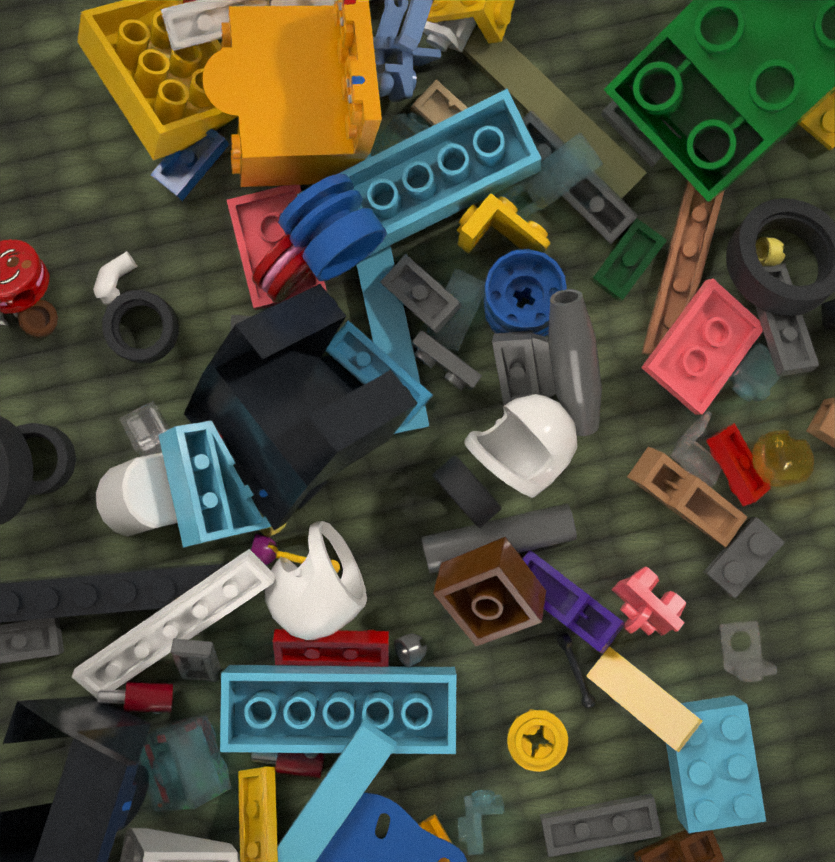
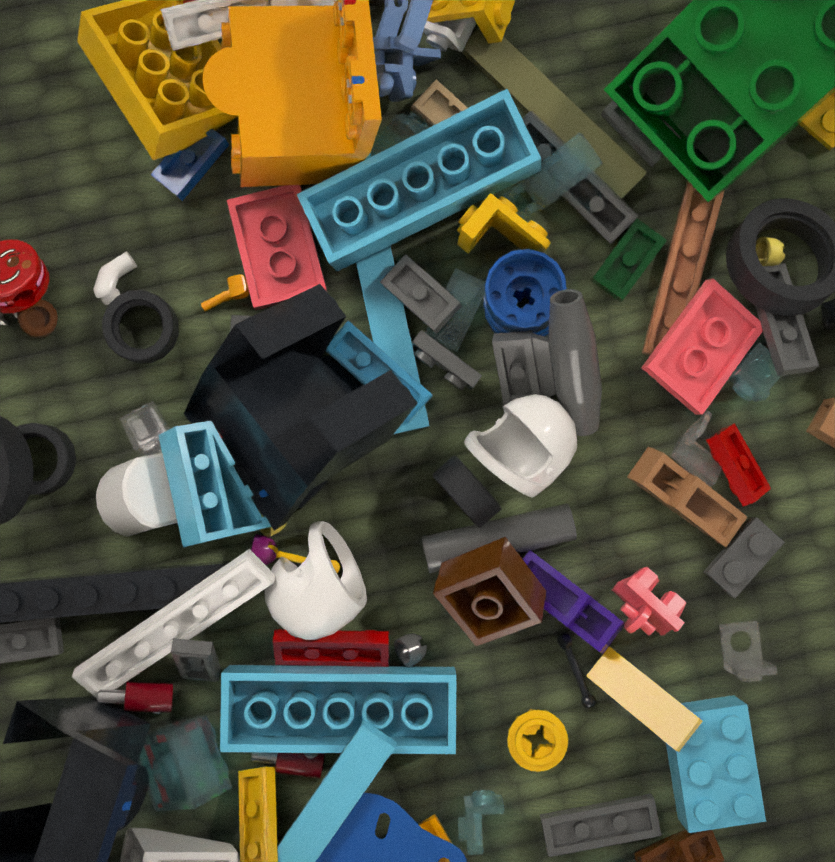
red head [252,234,313,303] -> none
blue wheel [278,173,387,281] -> none
clear yellow hair [753,430,814,488] -> none
none -> light orange hand [201,274,250,311]

